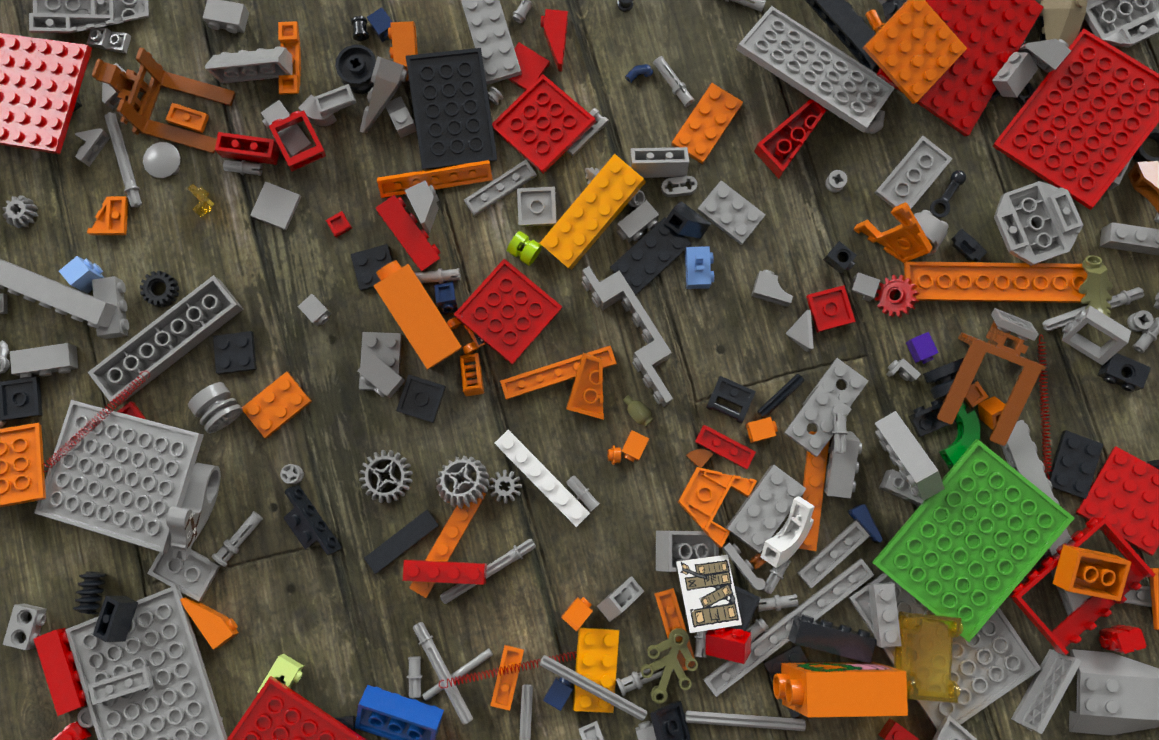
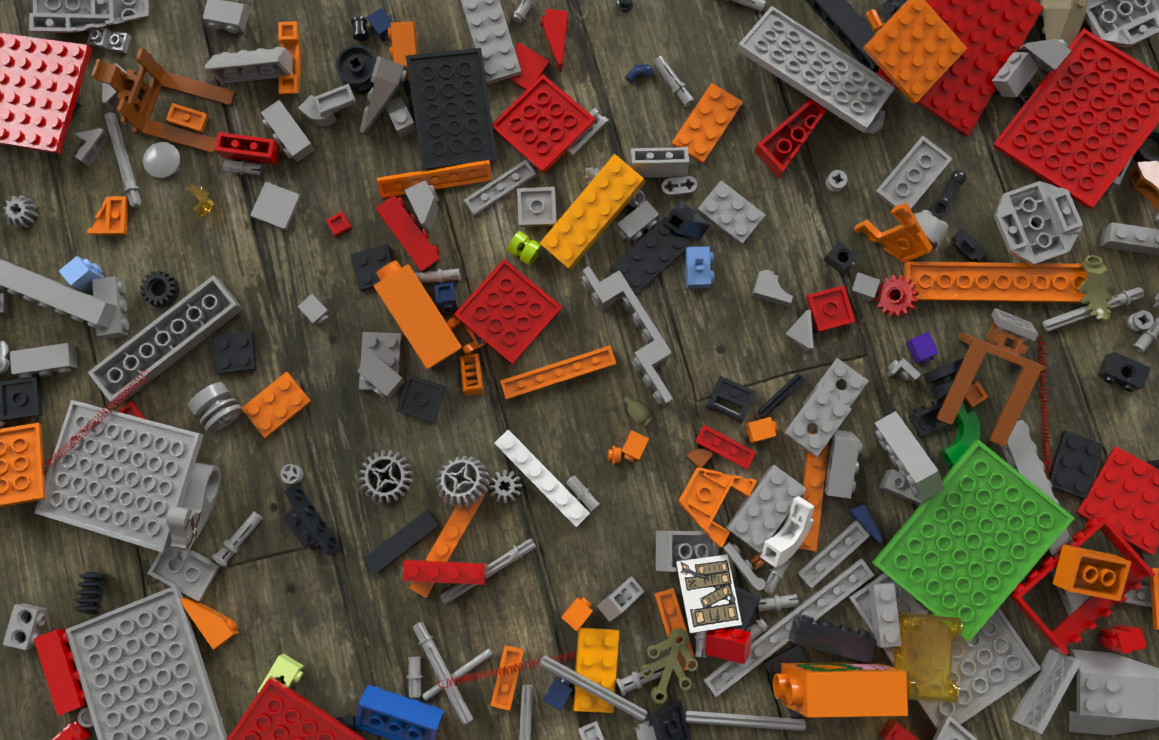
light grey plate [88,666,154,705] -> none
black brick [93,596,138,642] -> none
red window [269,110,326,172] -> none
light grey bush [487,86,504,105] -> none
orange wing [566,353,604,420] -> none
light grey axle [832,413,848,454] -> none
orange brick [978,396,1006,430] -> none
light grey window [1062,306,1131,365] -> none

